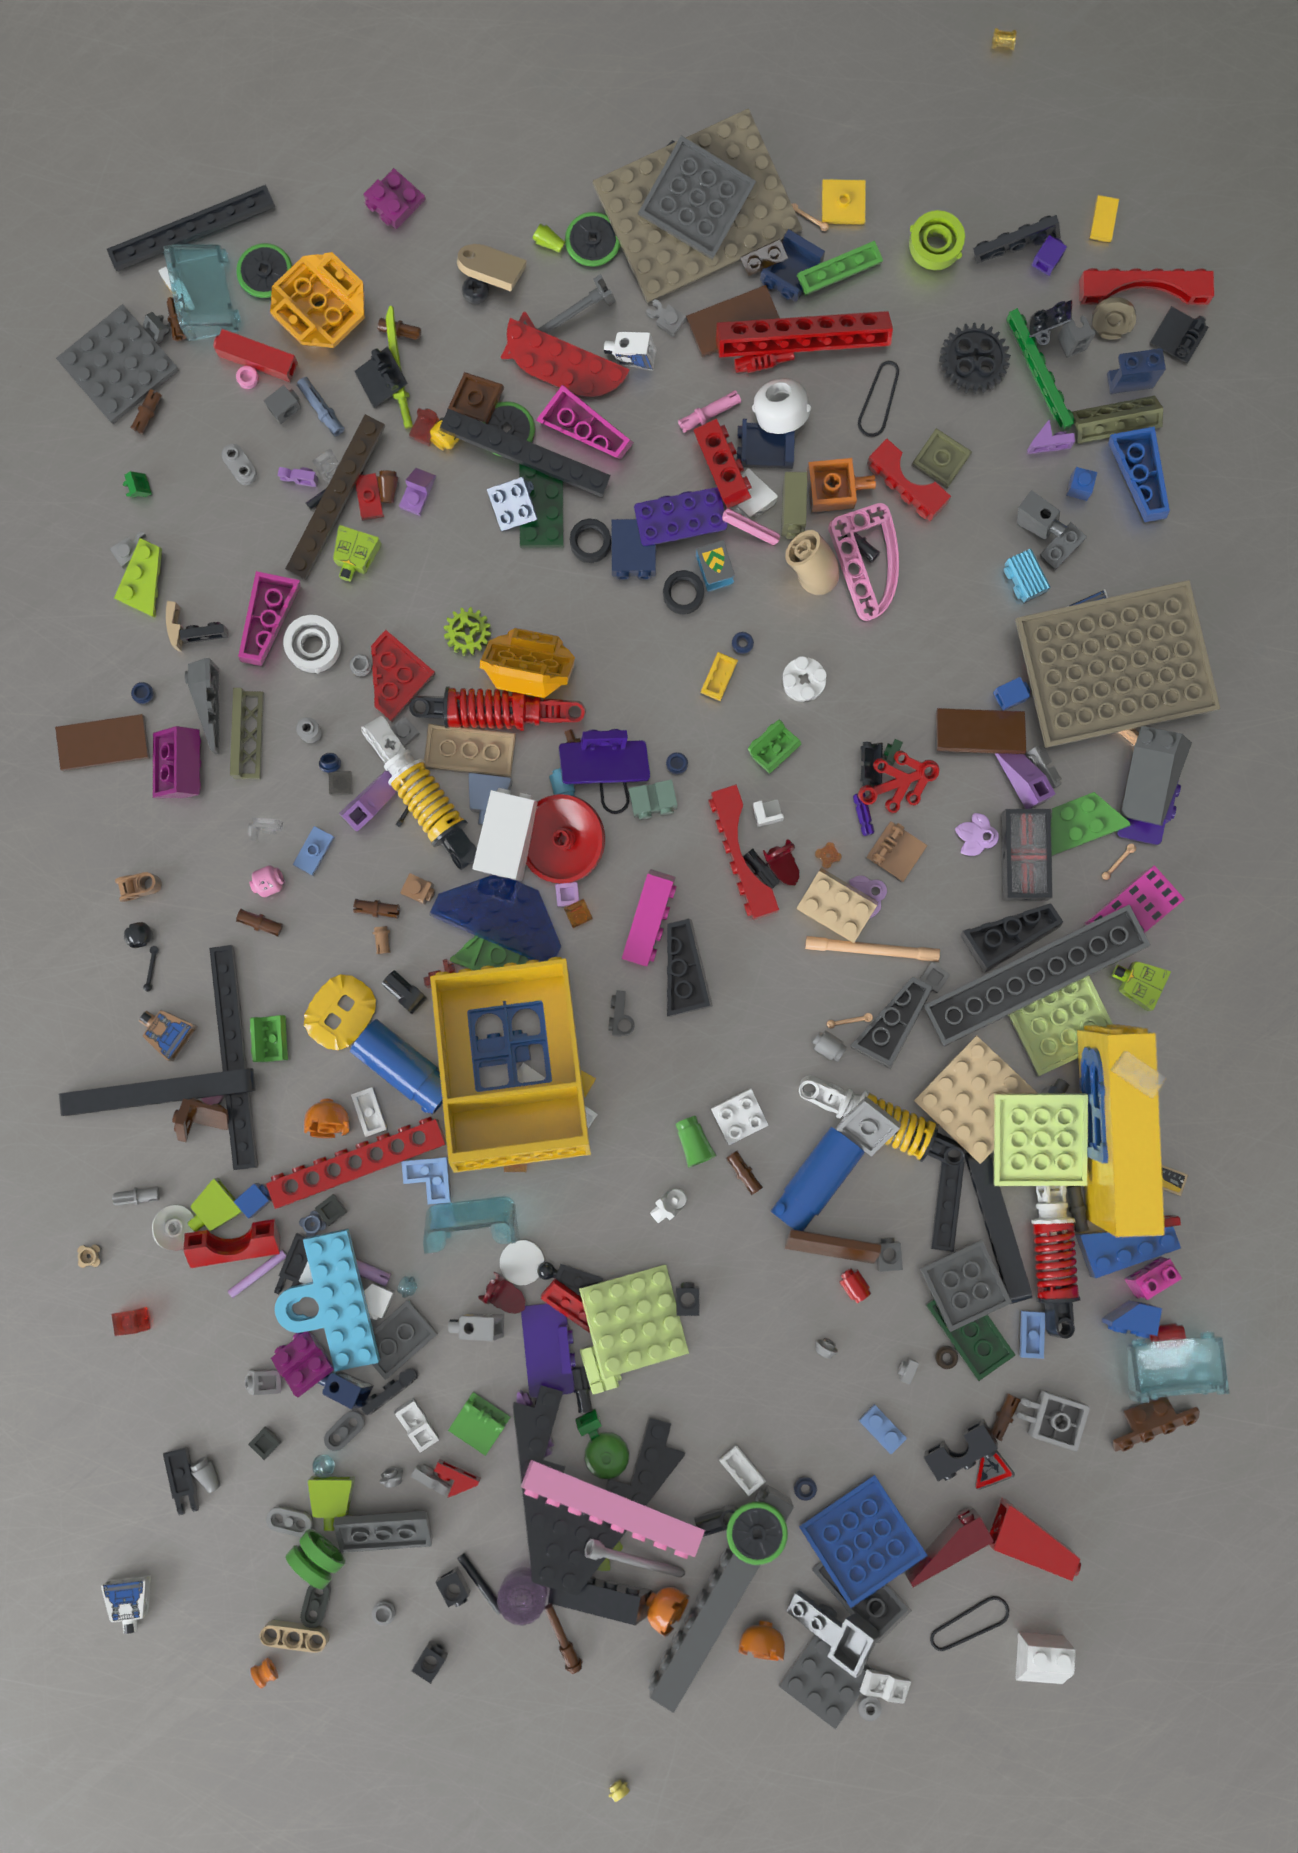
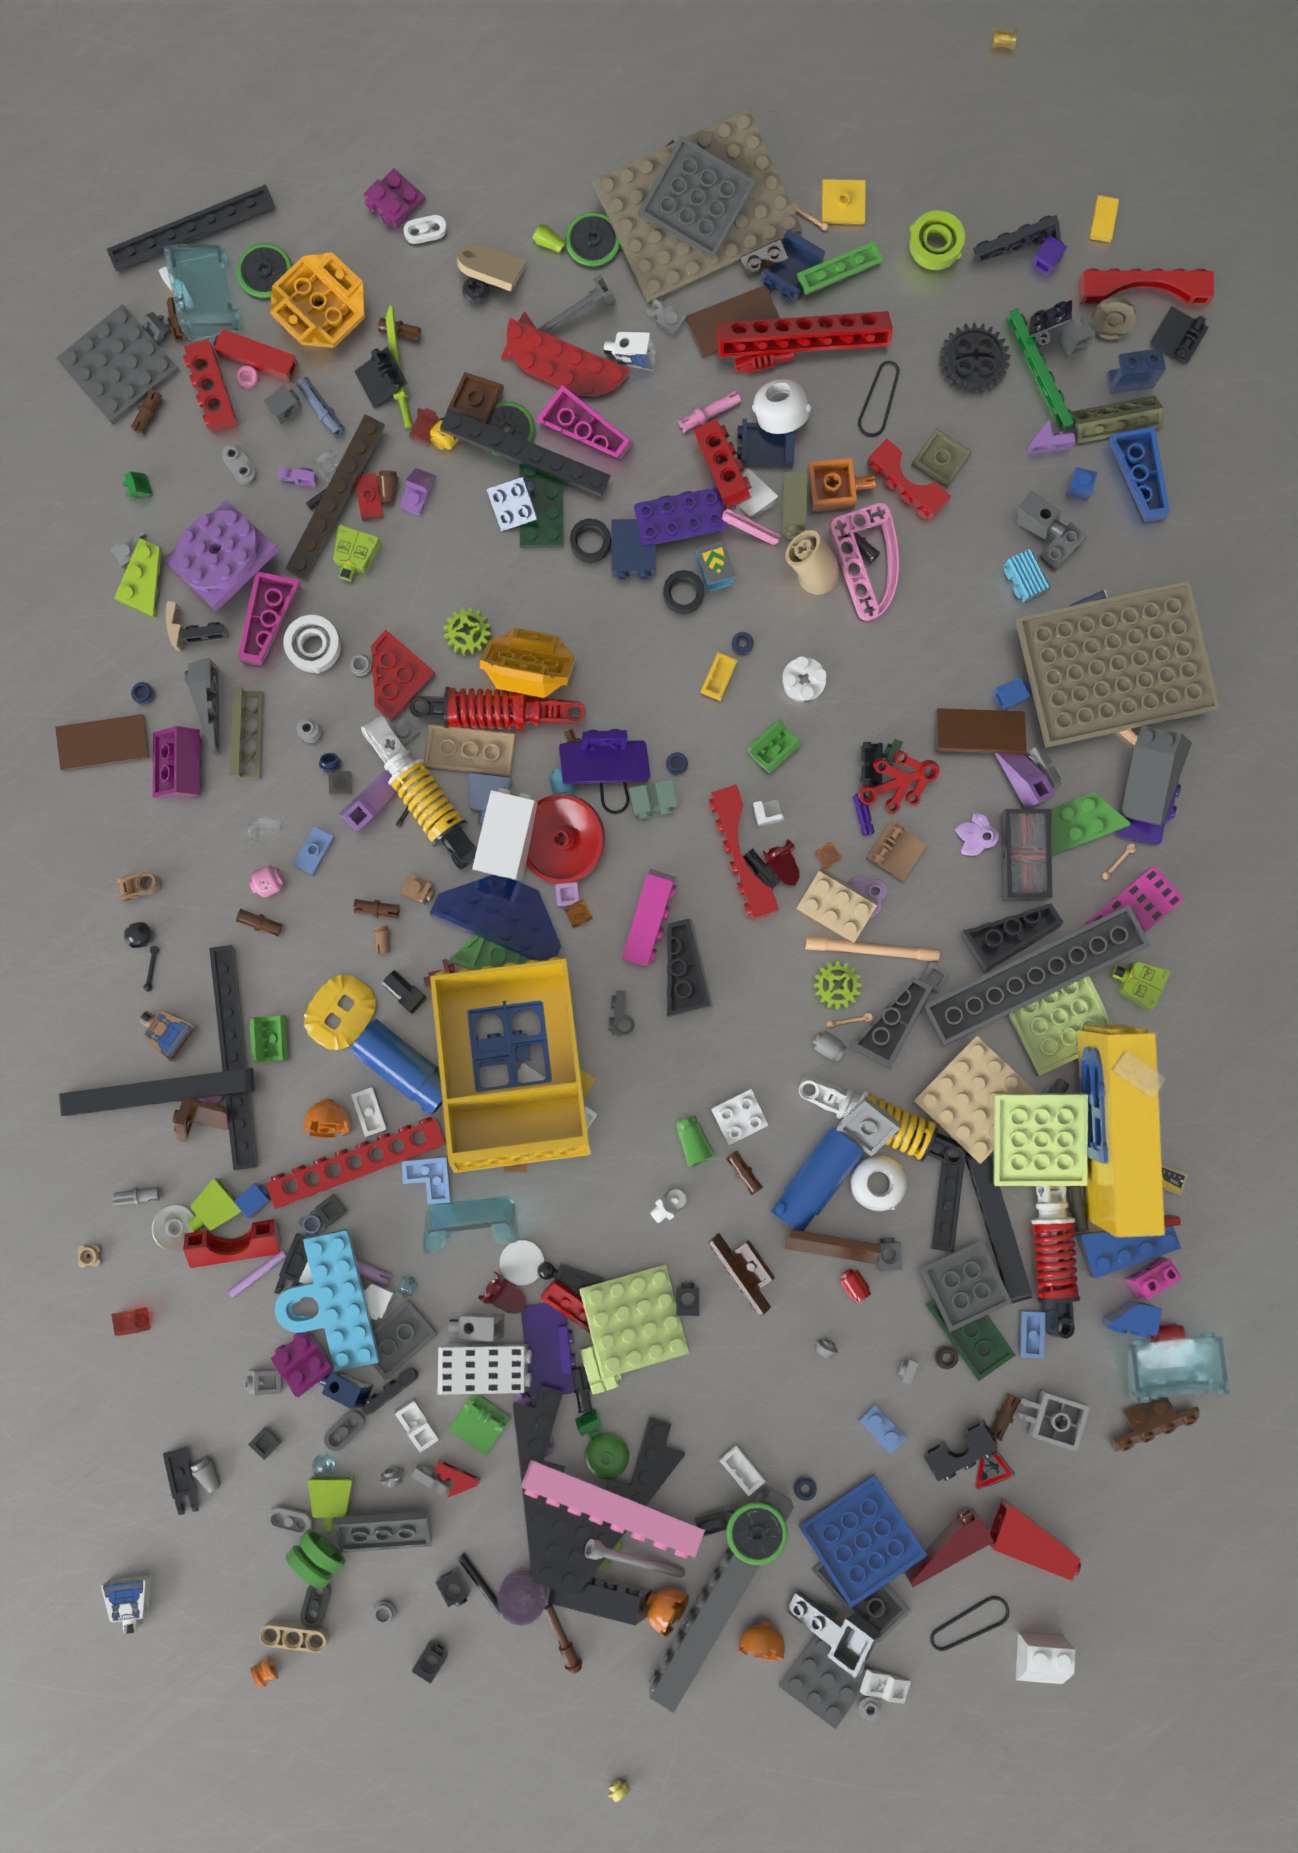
none -> medium lavender piece [164,500,279,611]
none -> red brick [183,338,239,434]
none -> white plate [404,215,447,244]
none -> white slope [438,1343,532,1395]
none -> reddish brown bracket [709,1233,775,1316]
none -> lime gear [813,961,862,1010]
none -> white piece [849,1155,907,1211]

